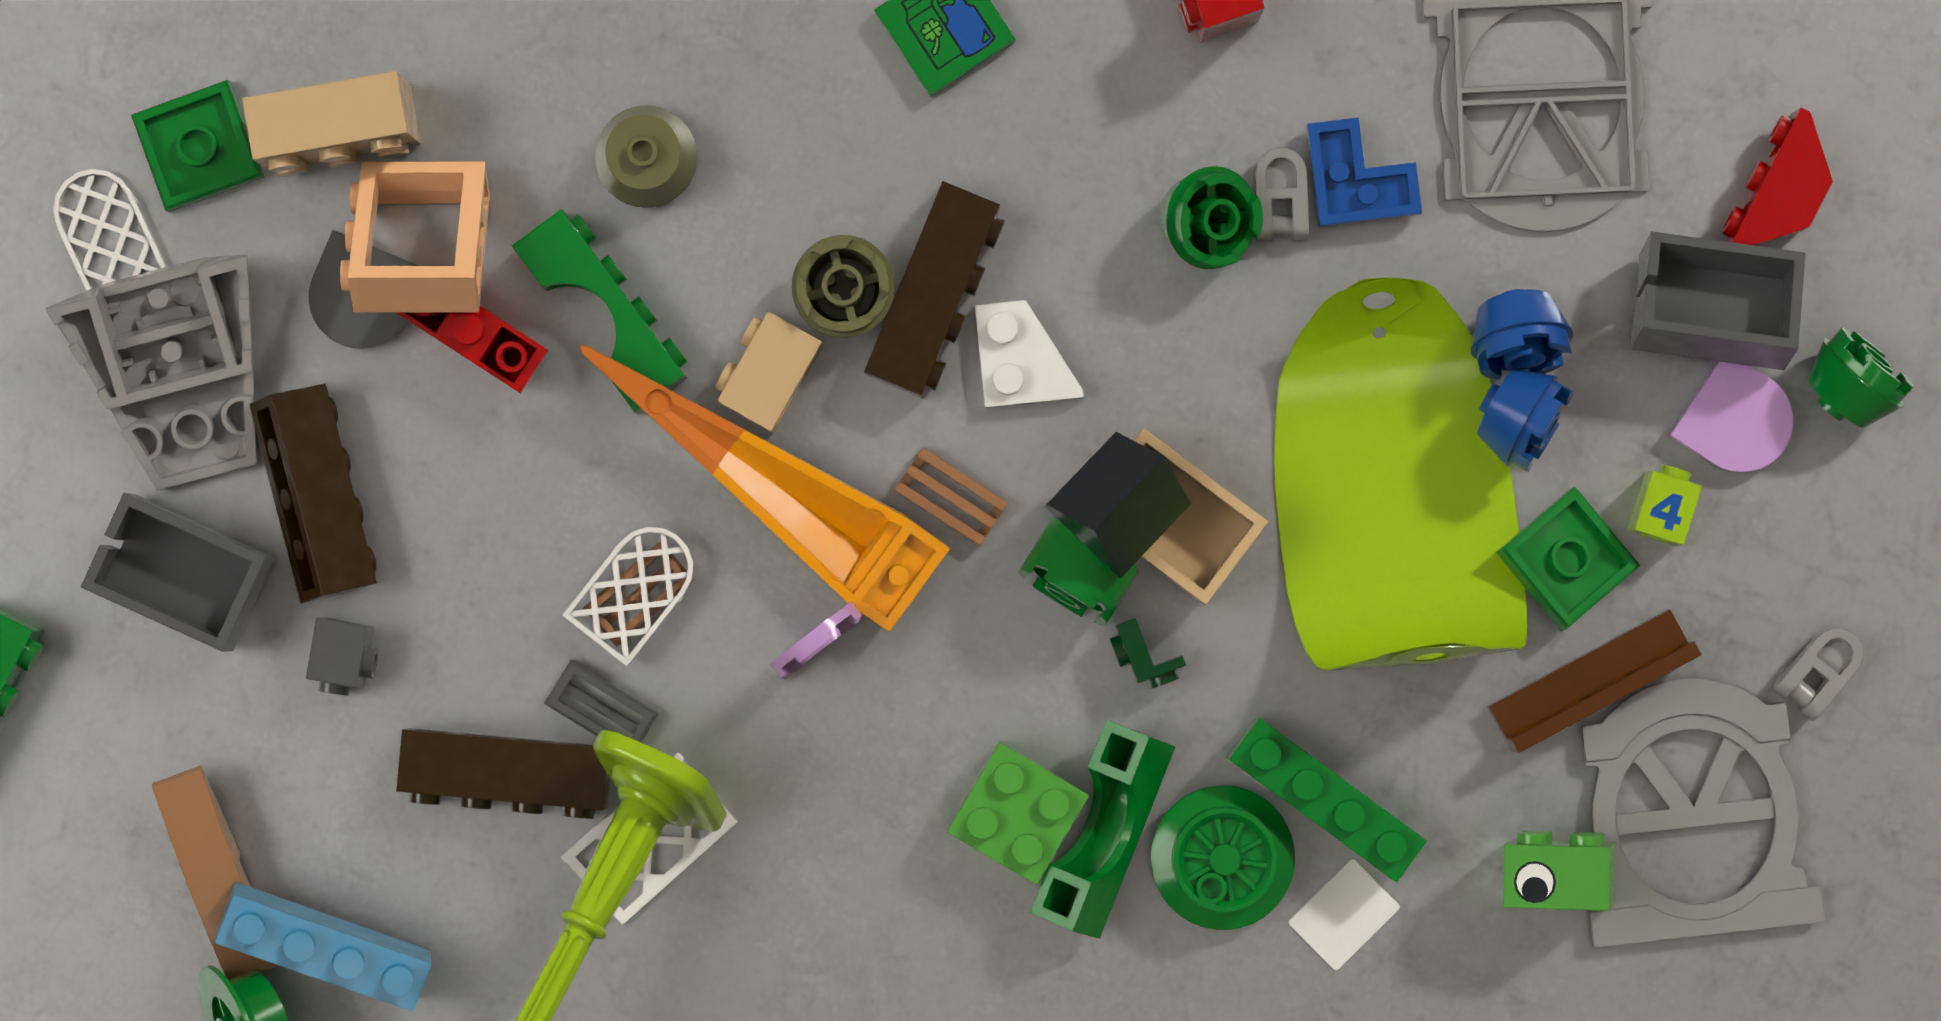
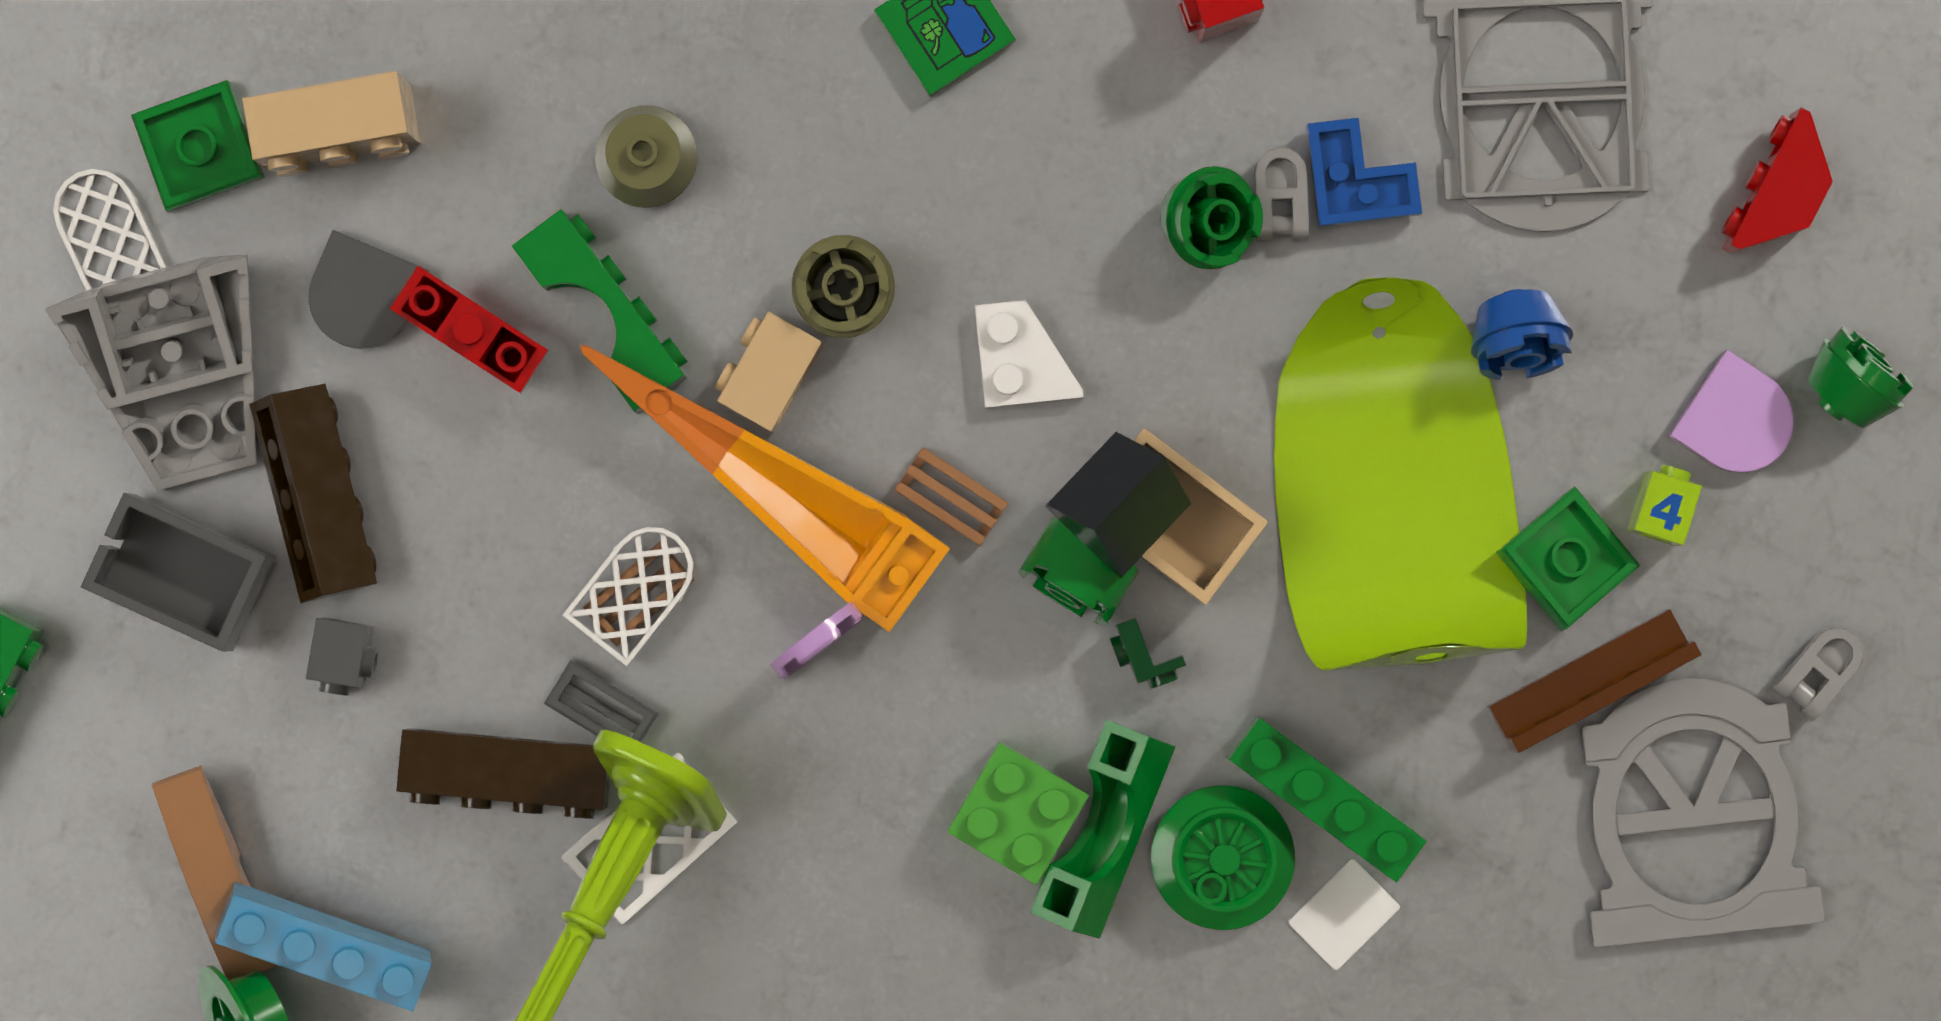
light nougat window [340,161,490,312] -> none
dark brown brick [864,181,1005,398] -> none
blue cone [1477,369,1573,472] -> none
bright green brick [1503,830,1616,911] -> none
dark grey piece [1631,231,1806,370] -> none

